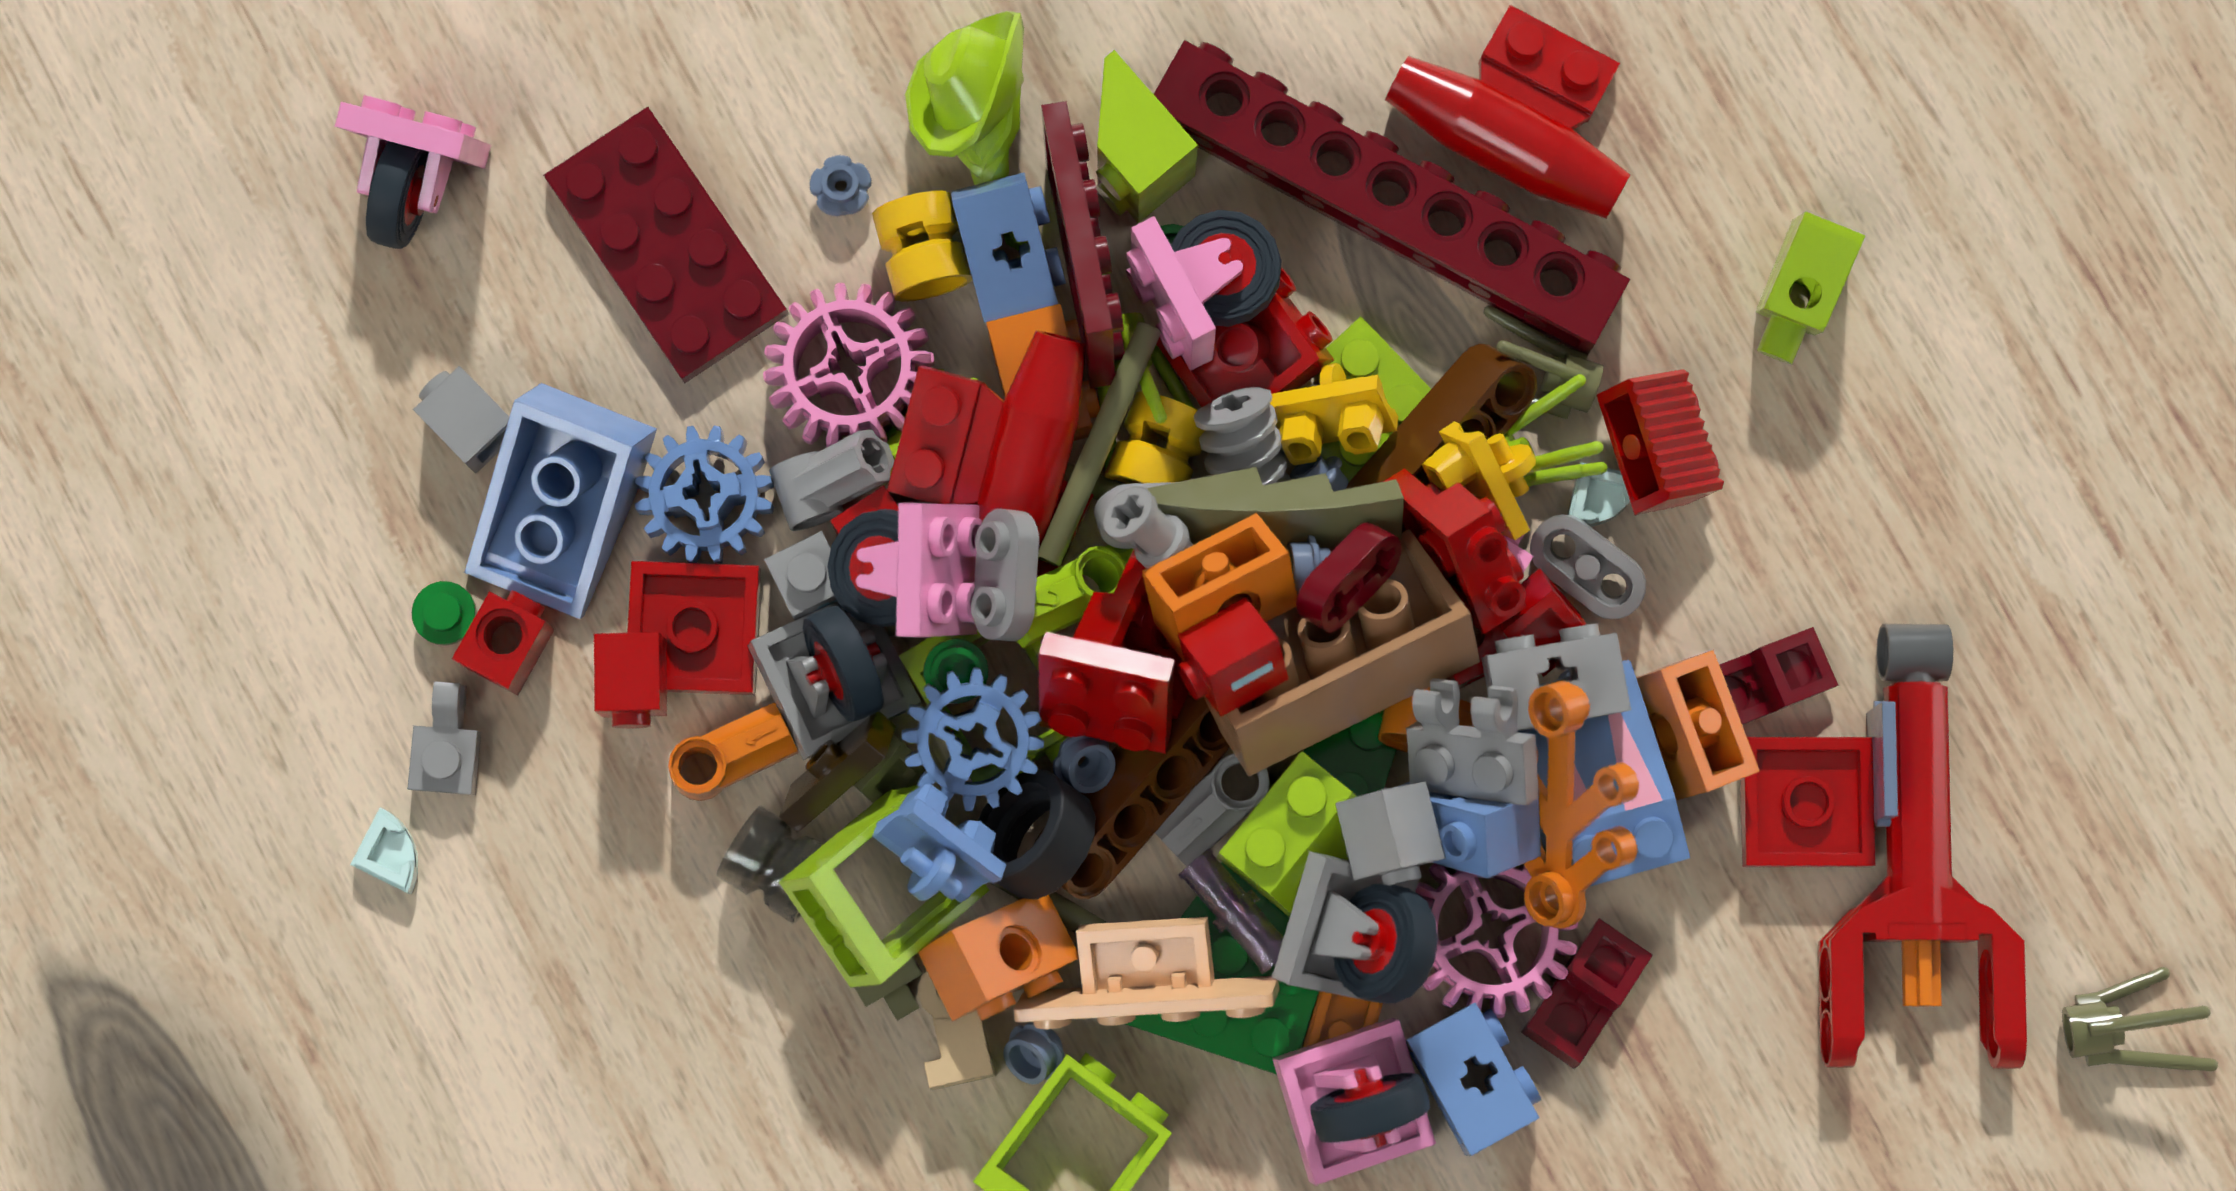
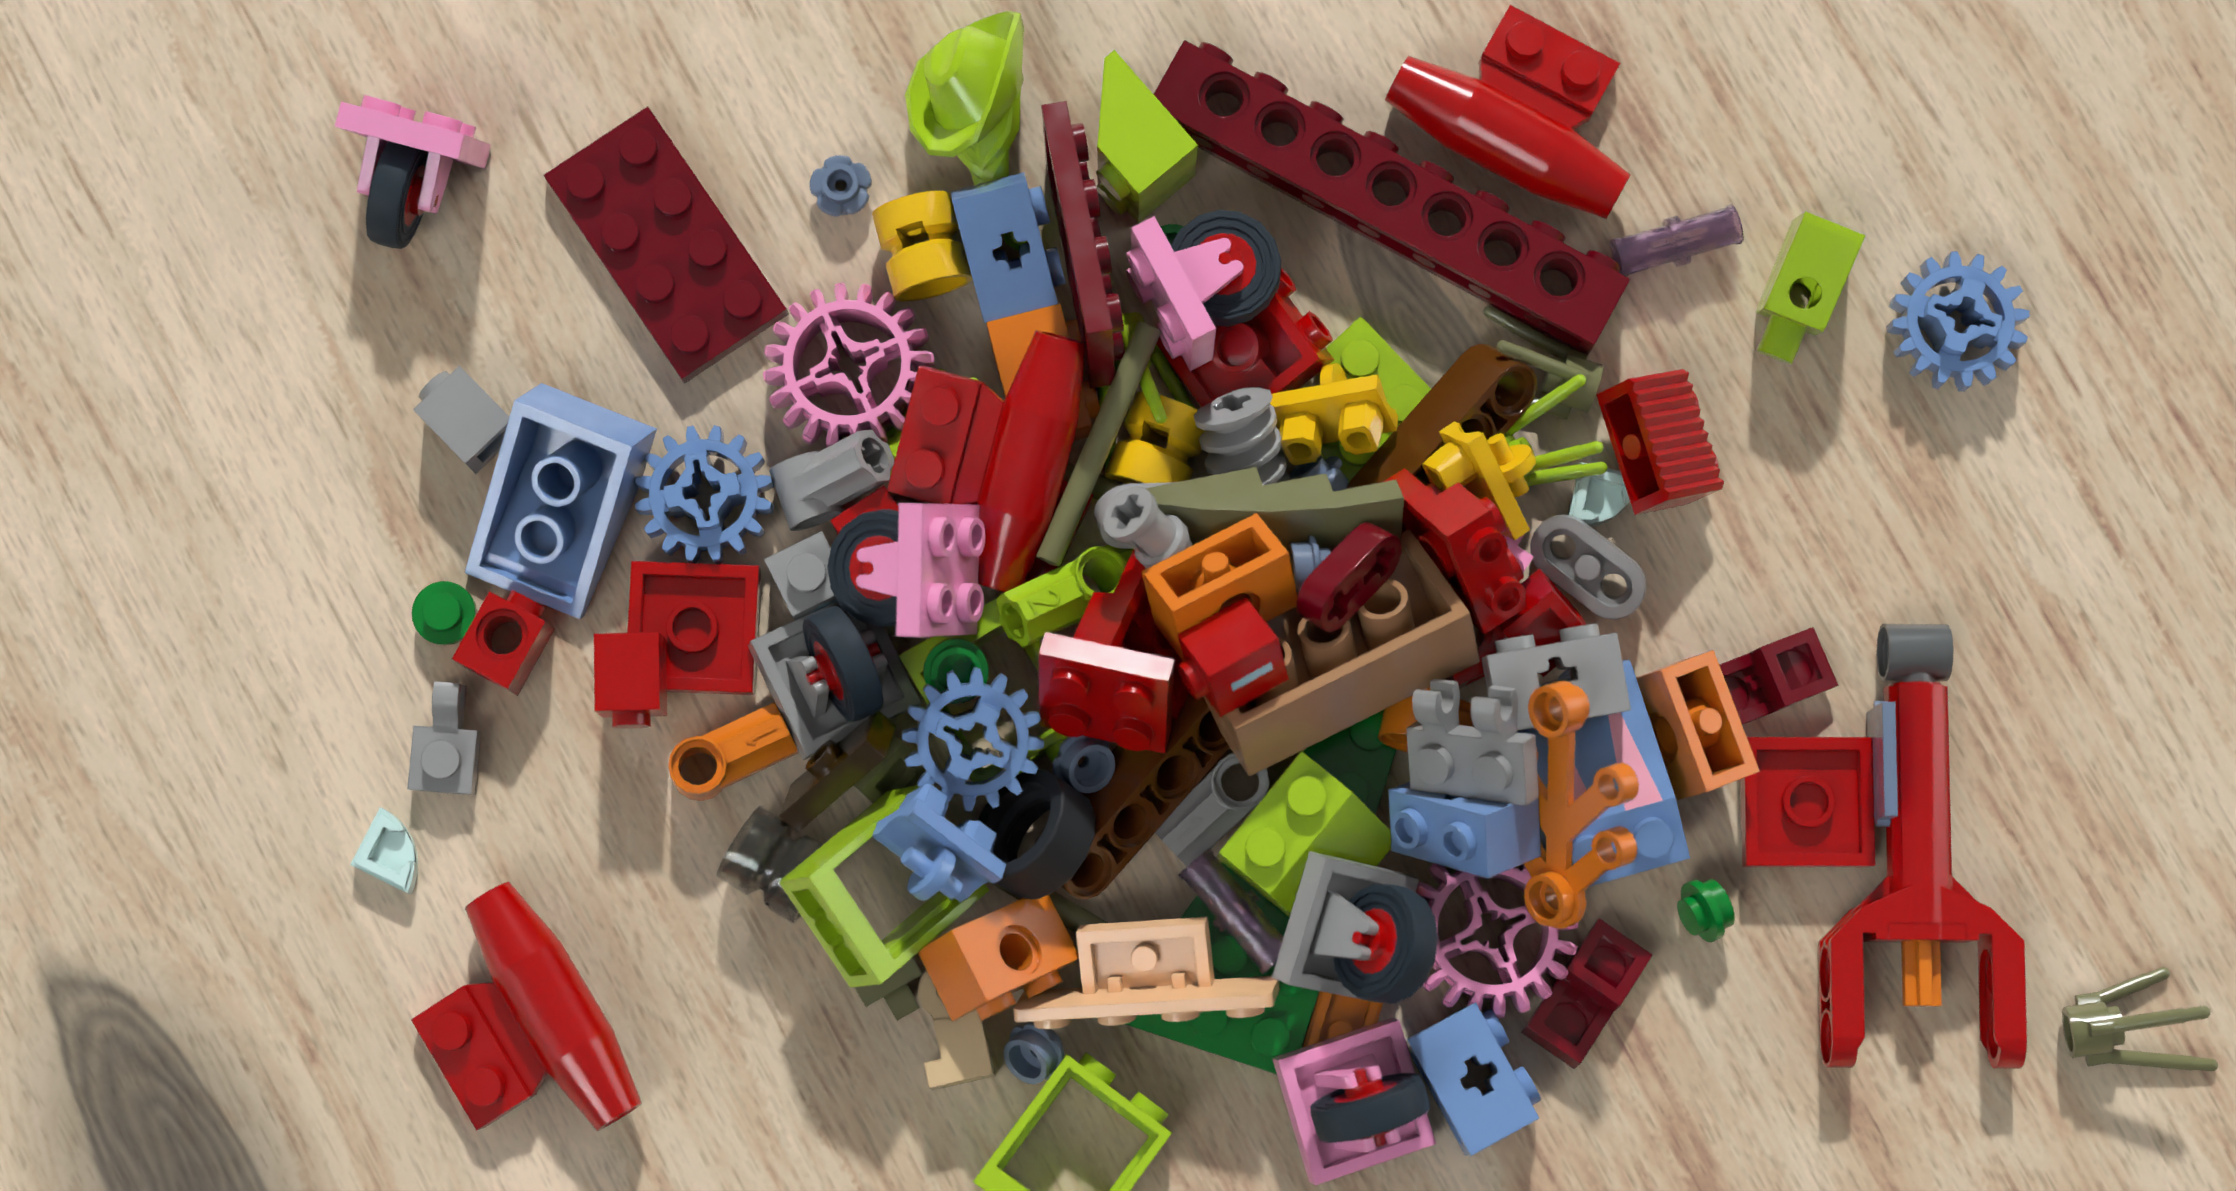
light grey plate [971,509,1039,641] -> none
light grey brick [1335,782,1445,885] -> none
none -> red plate [411,882,642,1131]
none -> clear purple pin [1610,204,1744,277]
none -> green plate [1677,879,1735,943]
none -> medium blue gear [1887,251,2030,392]

